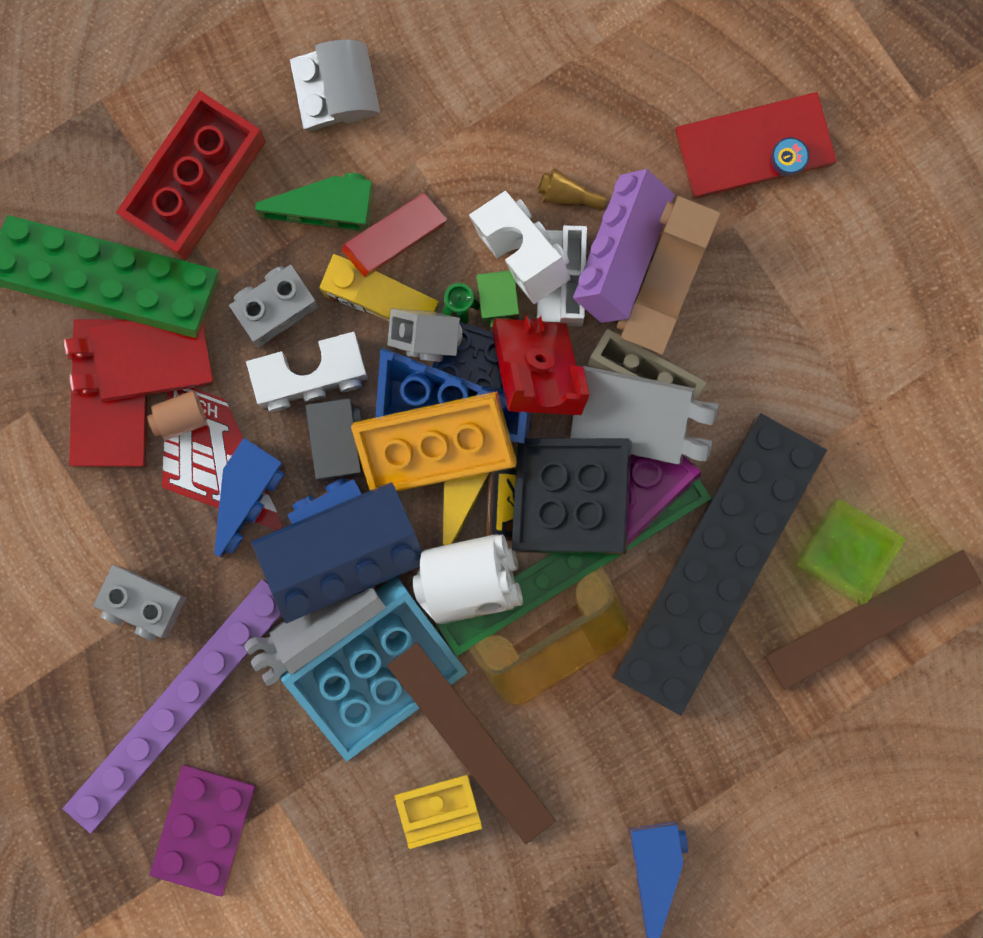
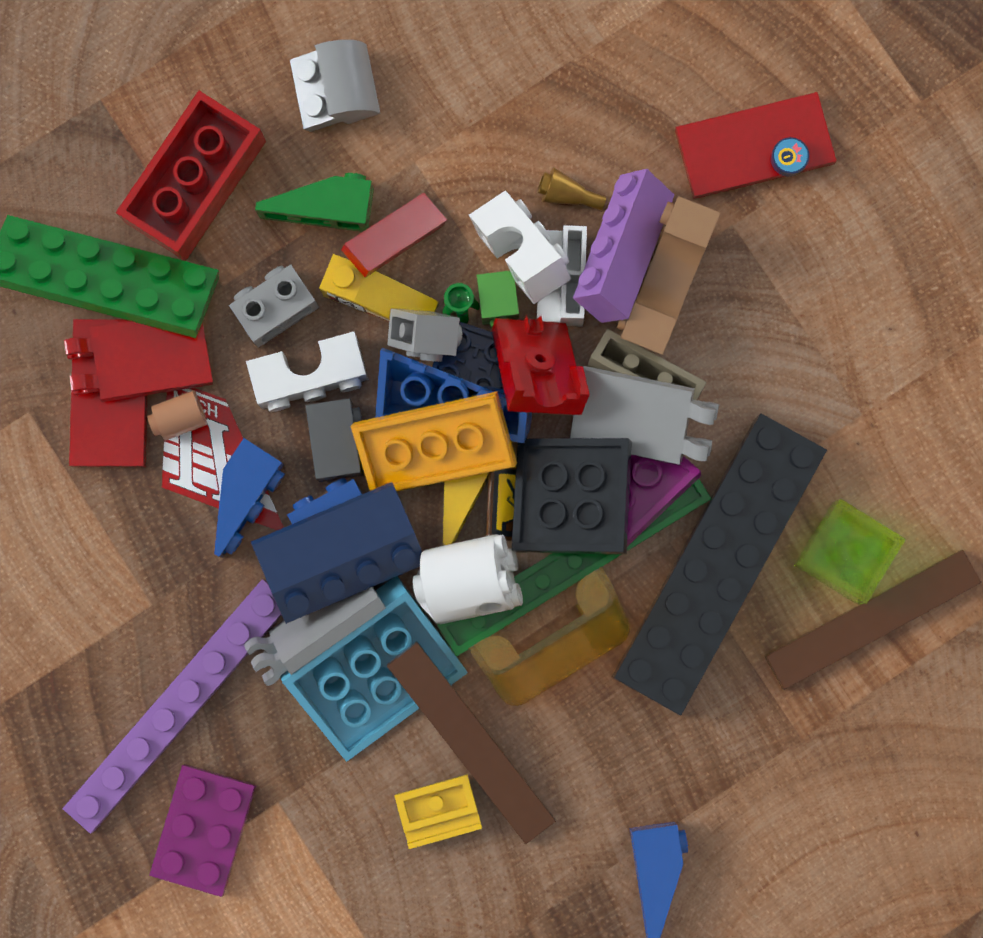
light grey brick [93,565,187,642] -> none

